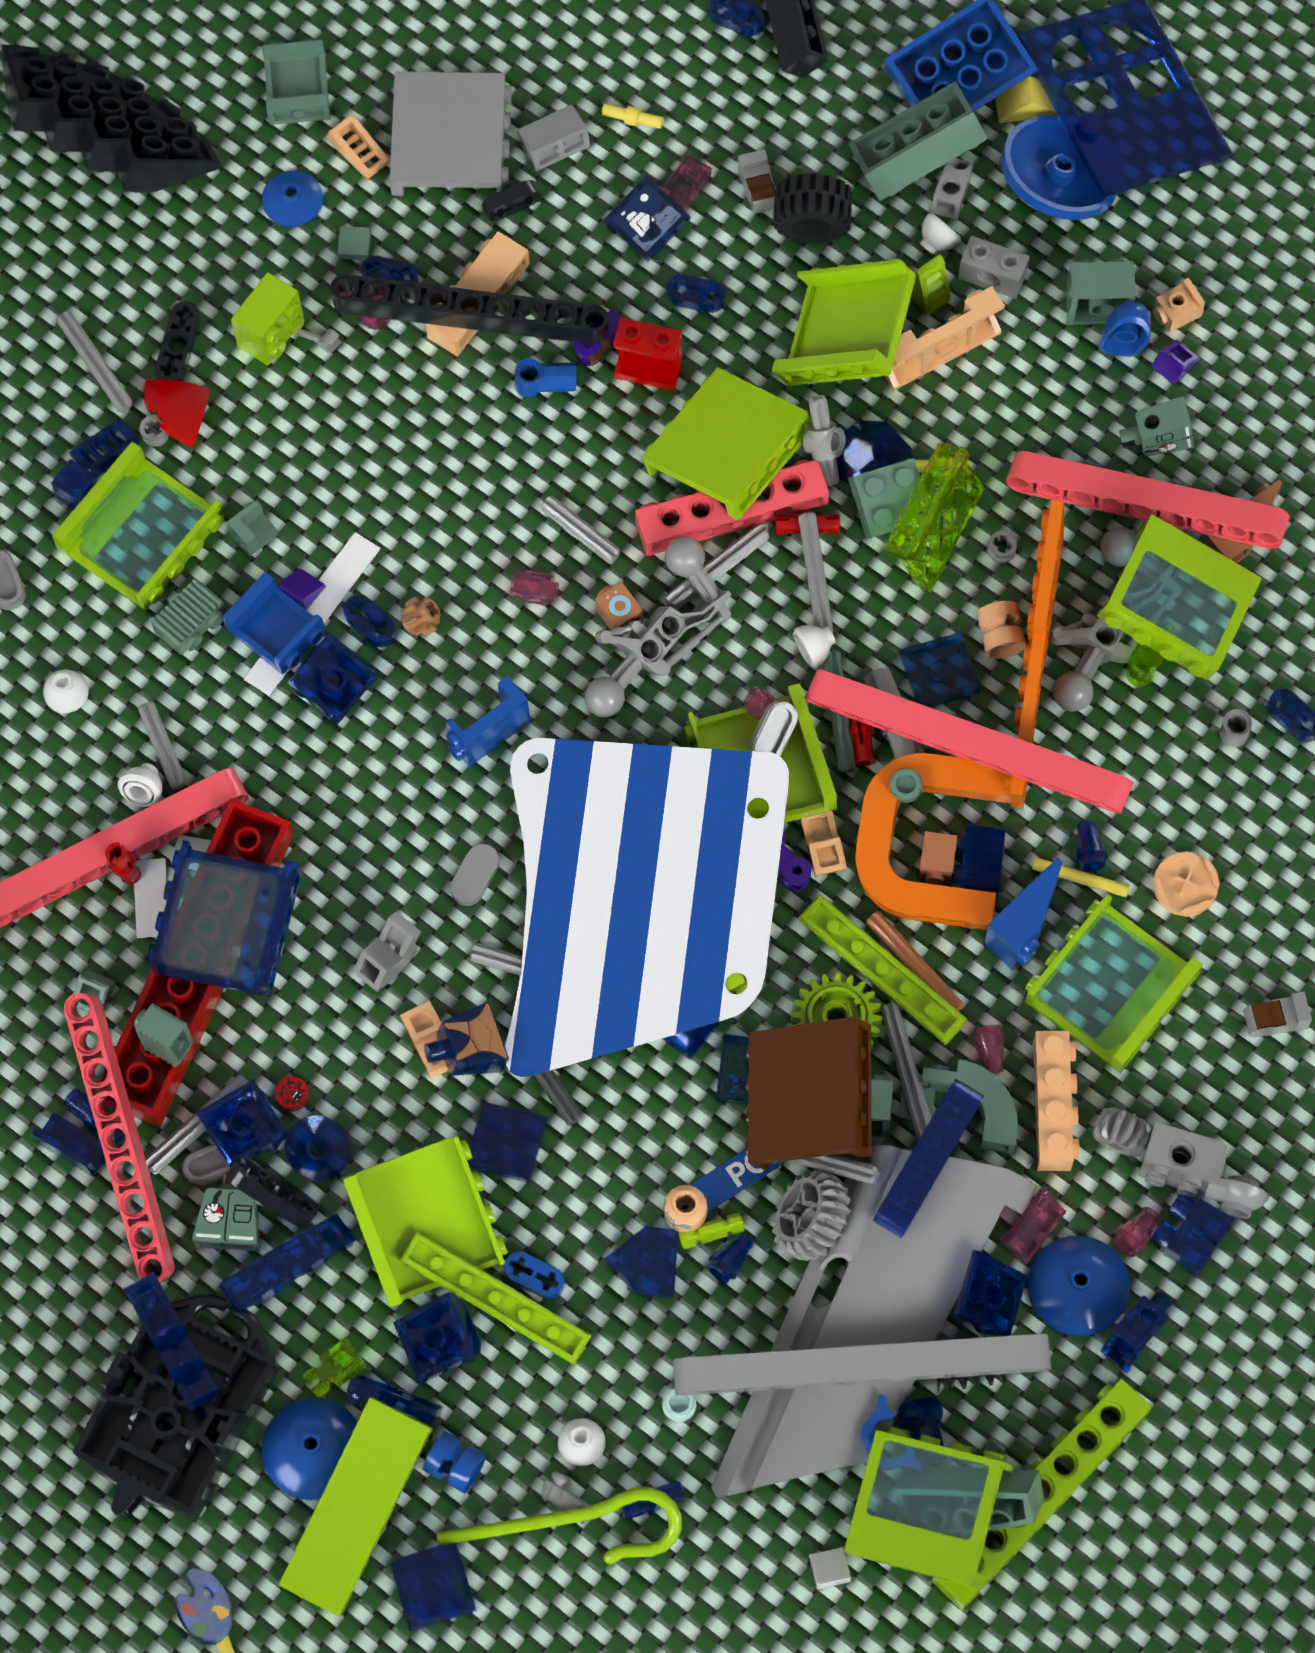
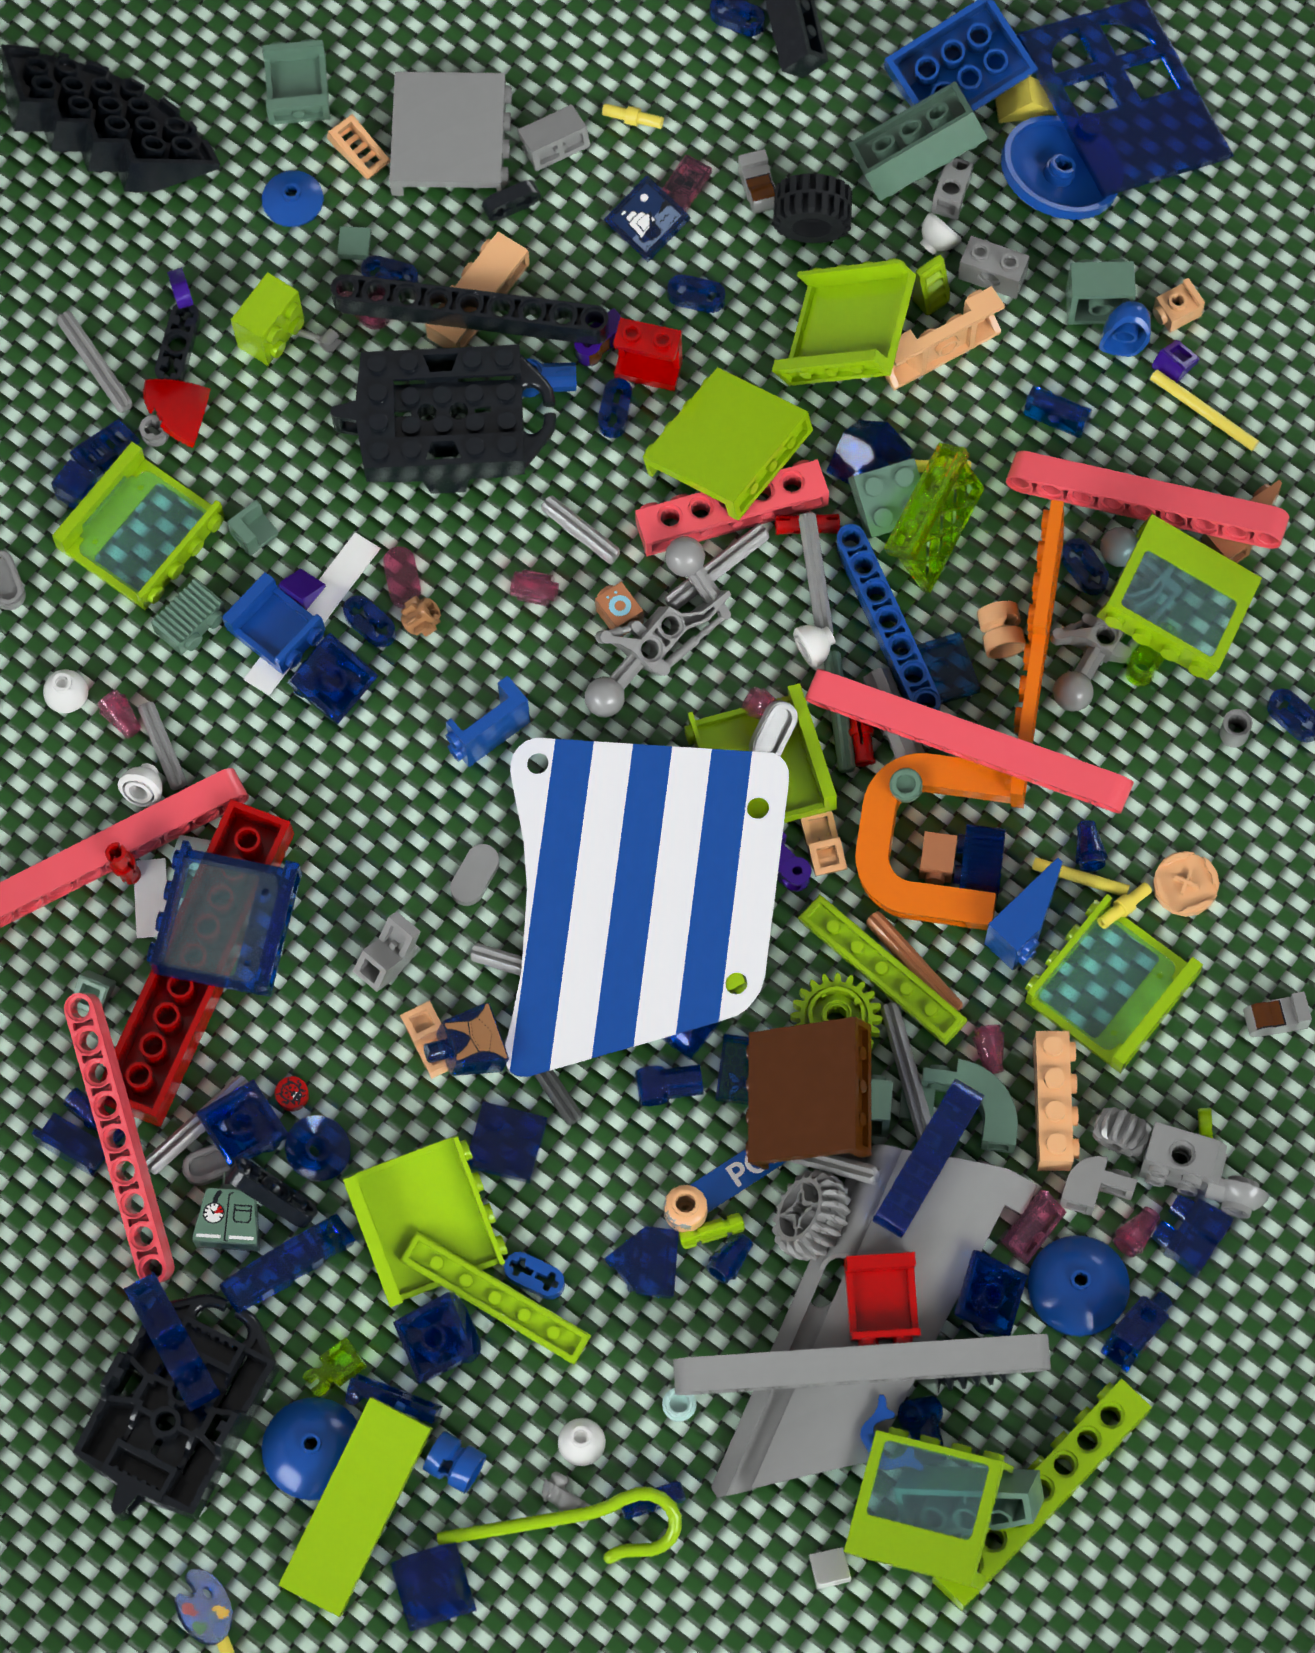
sand green brick [134,1003,194,1067] -> none
light grey axle [803,395,845,486] -> none
light grey bush [988,531,1017,563] -> none
sand green torso [1119,396,1195,457] -> none
none -> clear pink cone [97,690,142,739]
none -> dark purple beam [167,267,194,309]
none -> black piece [330,345,556,494]
none -> clear pink tile [383,547,421,609]
none -> clear blue beam [598,378,632,438]
none -> clear blue piece [635,1064,704,1107]
none -> blue beam [837,524,941,711]
none -> red panel [844,1252,921,1346]
none -> clear blue brick [1023,385,1092,438]
none -> light grey brick [1059,1156,1137,1216]
none -> clear blue beam [1062,538,1109,595]
none -> light yellow bar [1097,882,1152,929]
none -> light yellow bar [1150,369,1259,451]
none -> lime tile [1198,1108,1213,1138]

